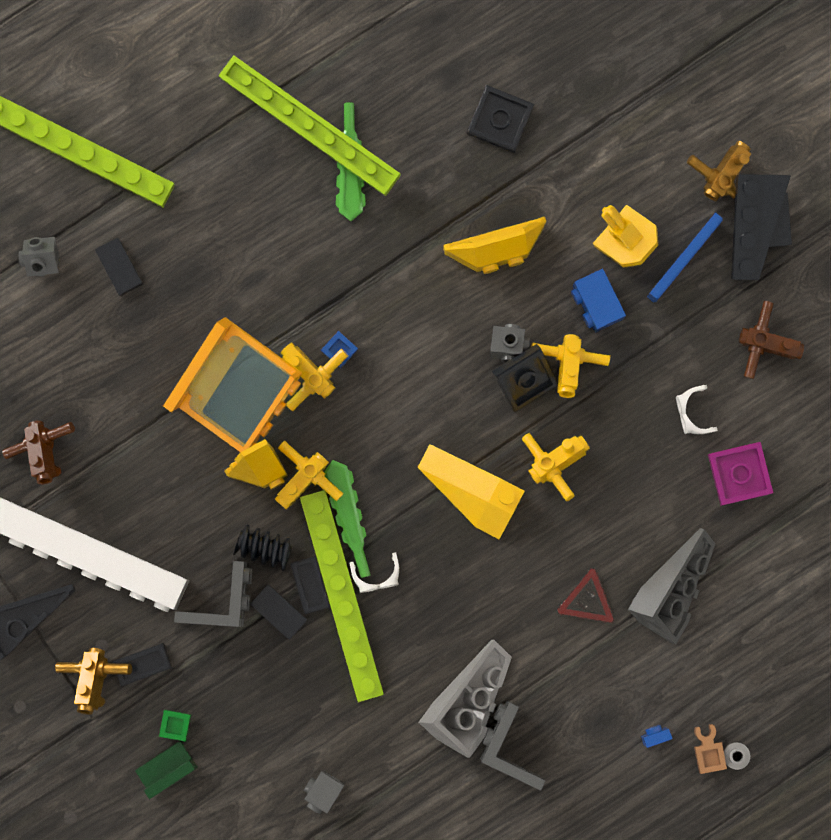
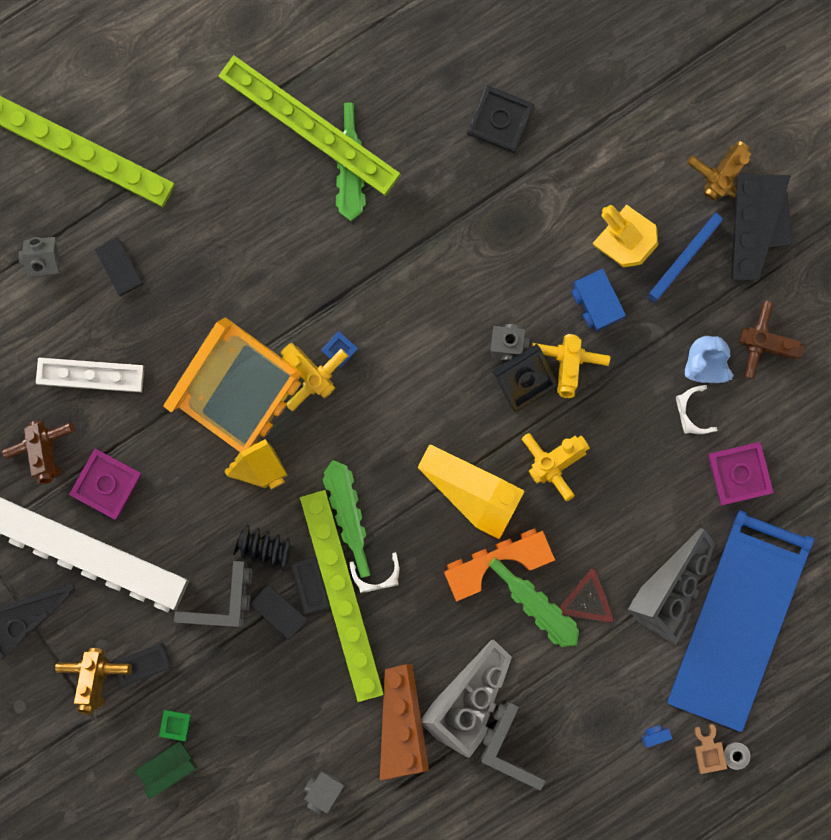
yellow piece [275,441,344,510] -> none
yellow wedge [443,217,546,274] -> none
none -> white plate [36,358,144,393]
none -> magenta plate [69,449,142,520]
none -> dark orange wing [380,664,429,781]
none -> orange arch [444,528,555,601]
none -> bright green sword [488,557,579,647]
none -> blue flag [667,510,814,732]
none -> light blue hair [685,336,734,383]

